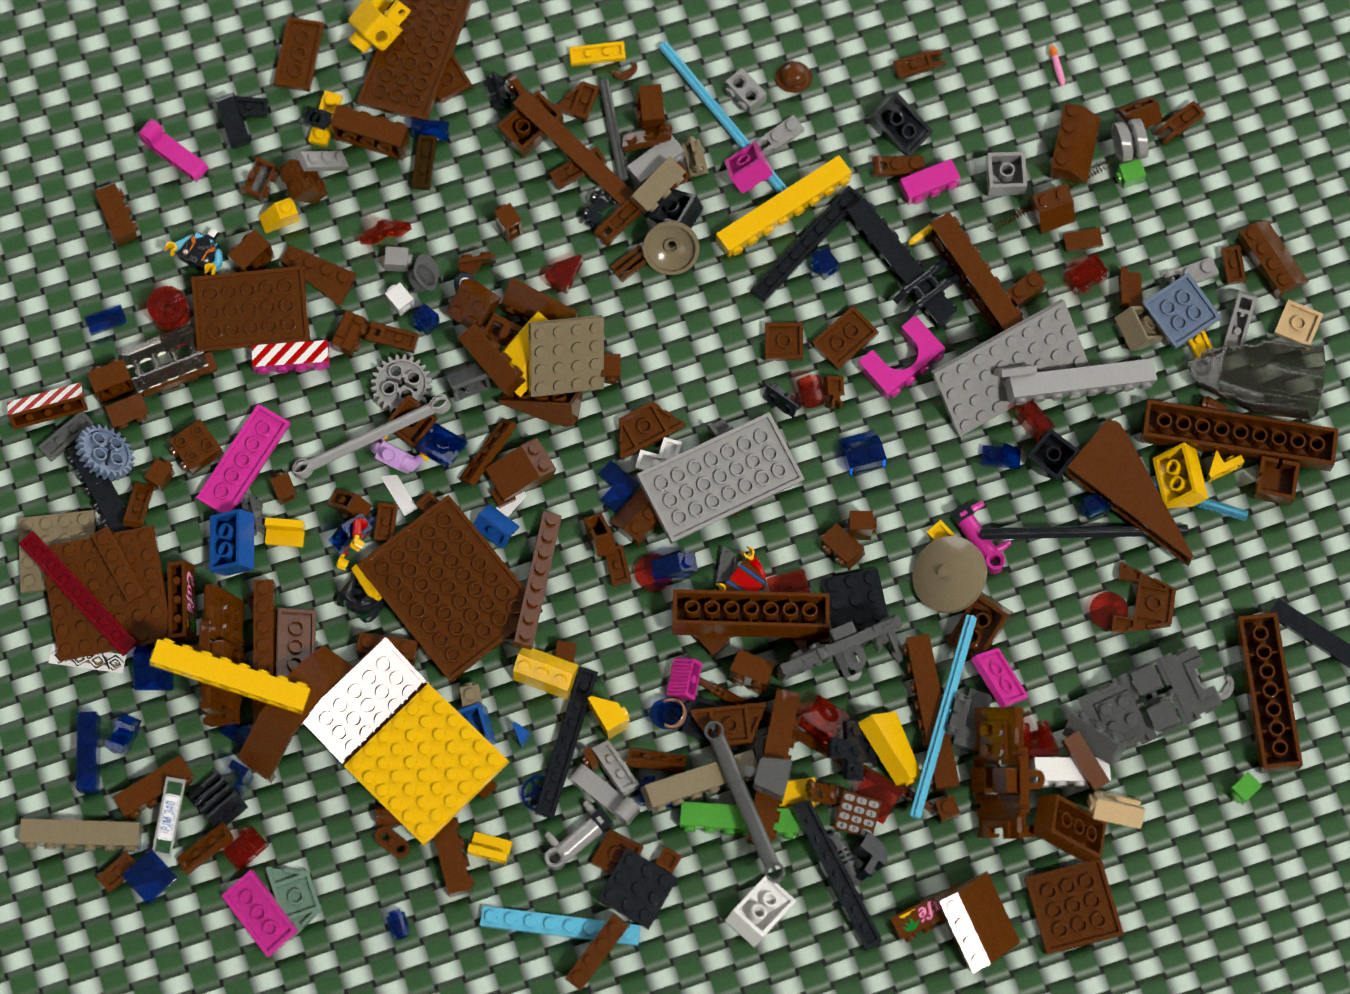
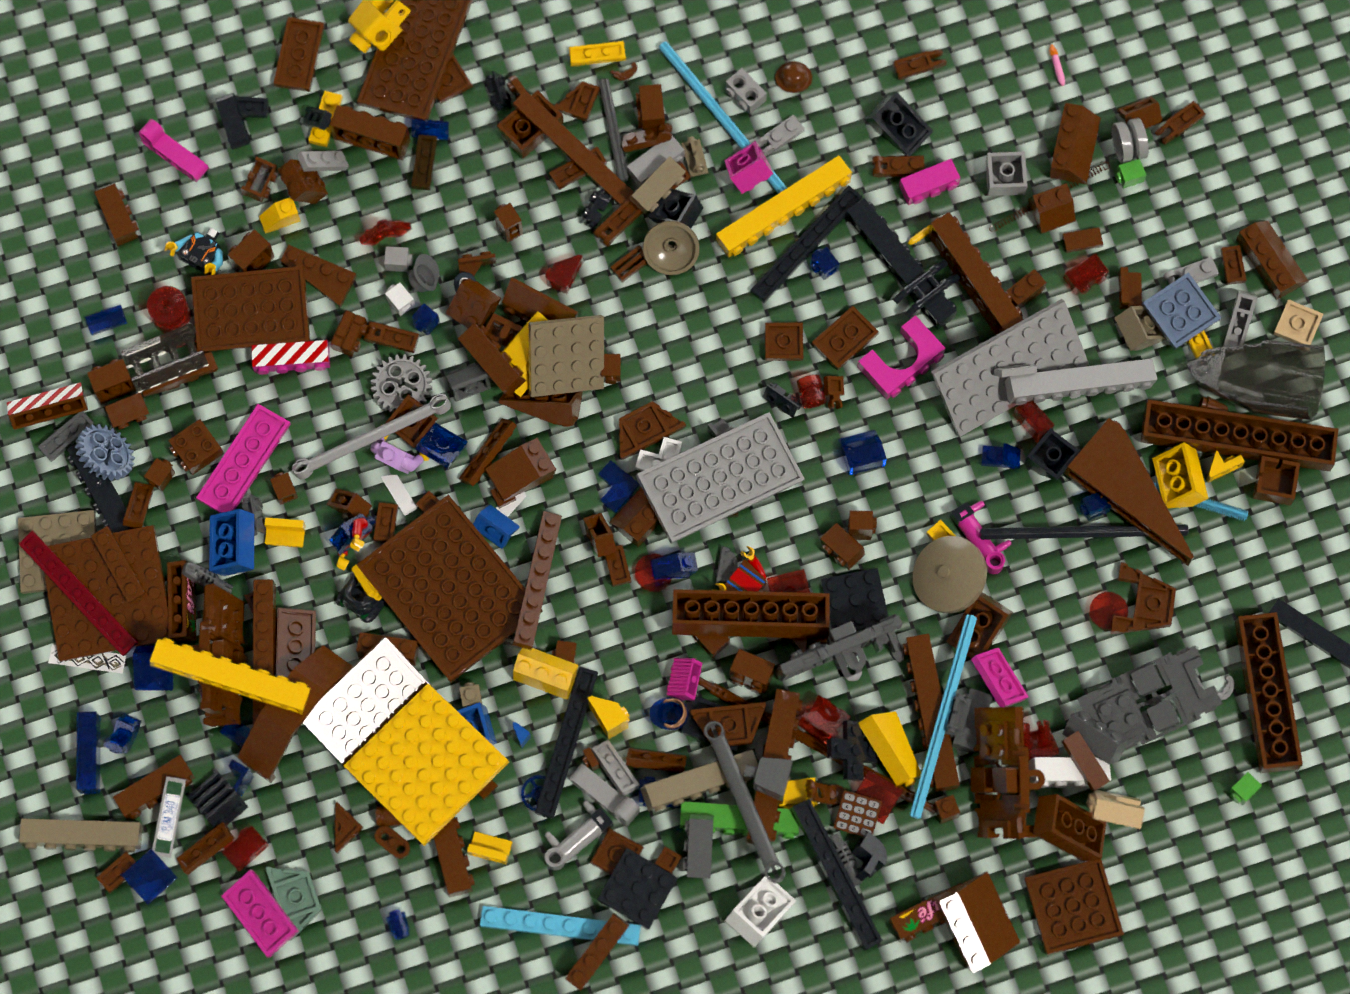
none -> dark grey hinge [182,562,233,593]
none -> reddish brown tile [335,802,363,854]
none -> dark grey brick [683,814,714,878]

